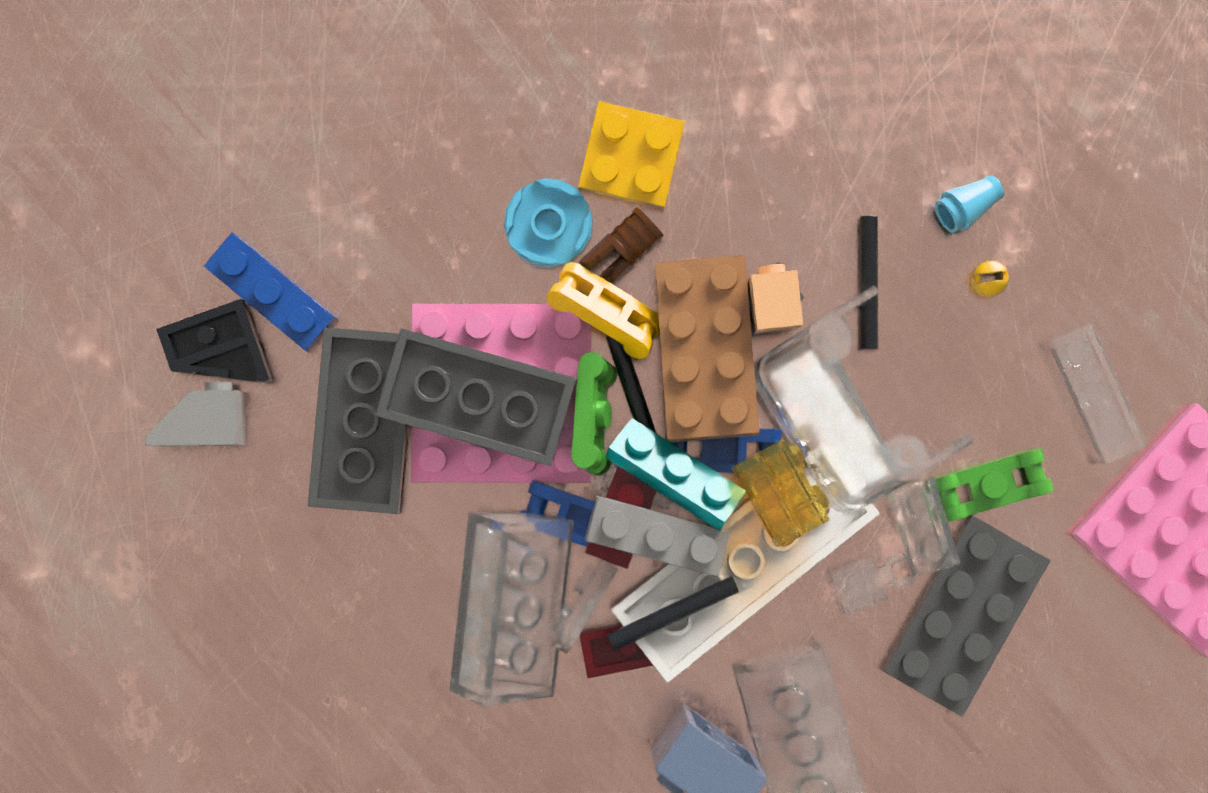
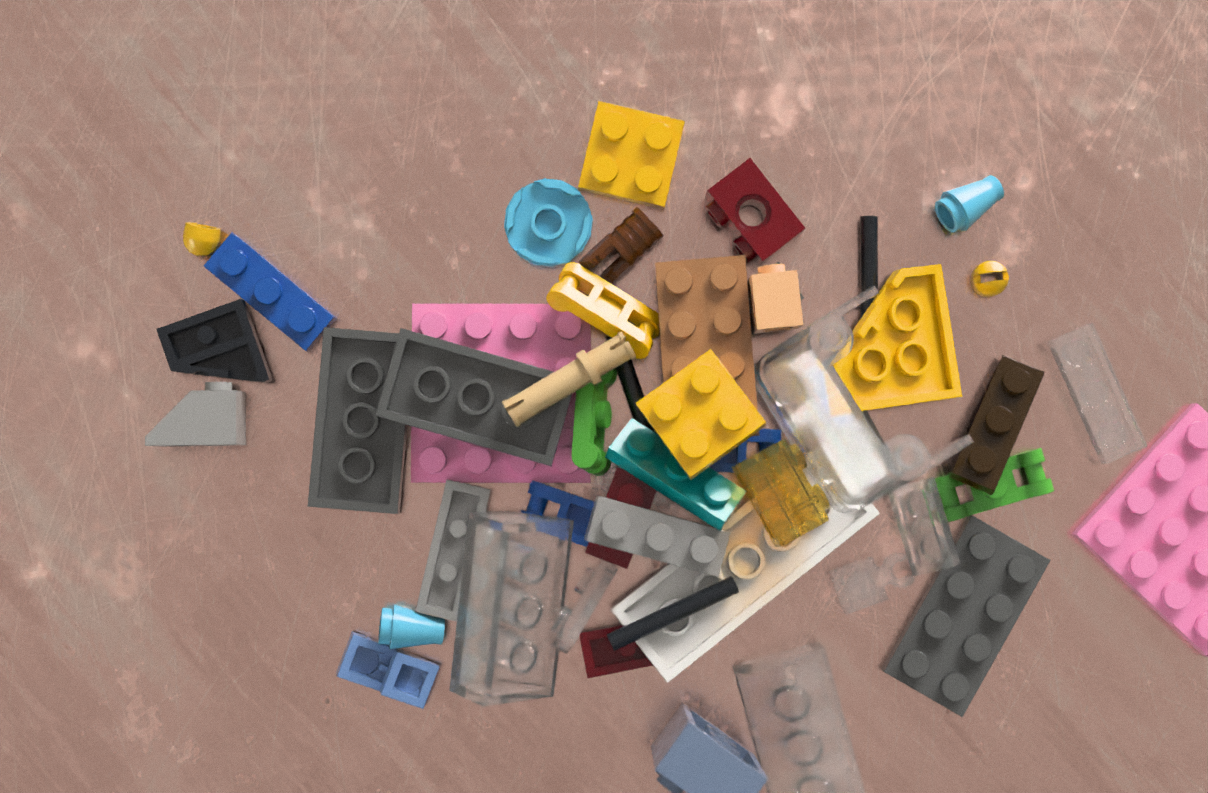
none -> yellow hinge [183,222,221,256]
none -> medium blue slope [336,631,440,709]
none -> medium azure cone [378,604,445,649]
none -> light grey plate [415,479,492,622]
none -> tan pin [502,332,636,427]
none -> yellow plate [636,349,766,480]
none -> dark red brick [704,158,806,267]
none -> yellow plate [825,264,962,415]
none -> dark brown plate [950,355,1045,495]

